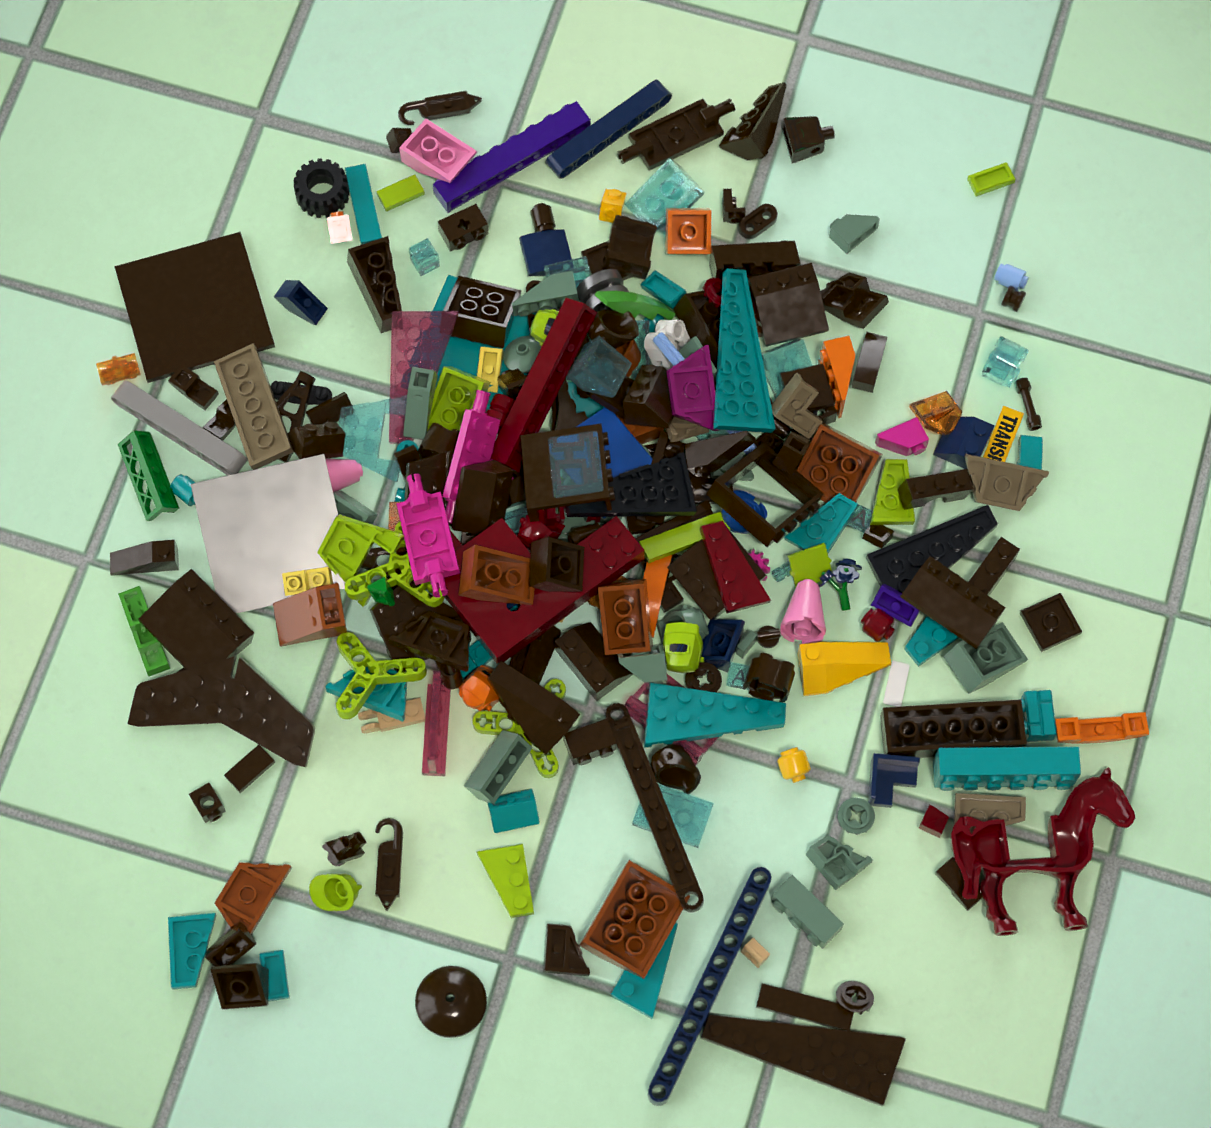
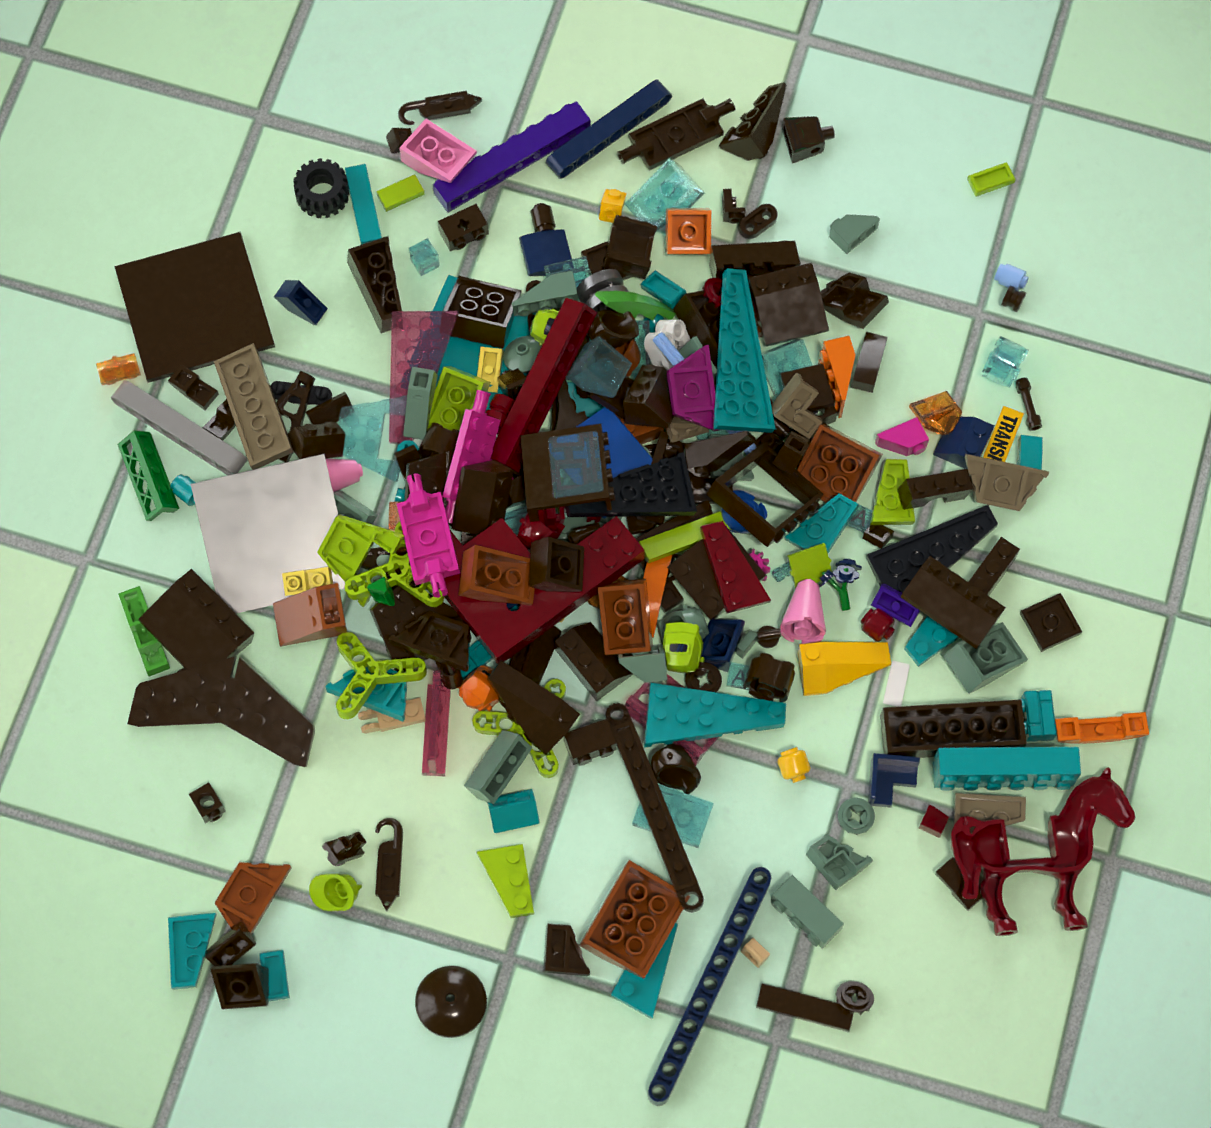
dark brown slope [110,540,179,576] -> none
dark brown tile [224,745,275,793] -> none
bracket [327,211,352,244] -> none
dark brown wing [701,1015,906,1107] -> none

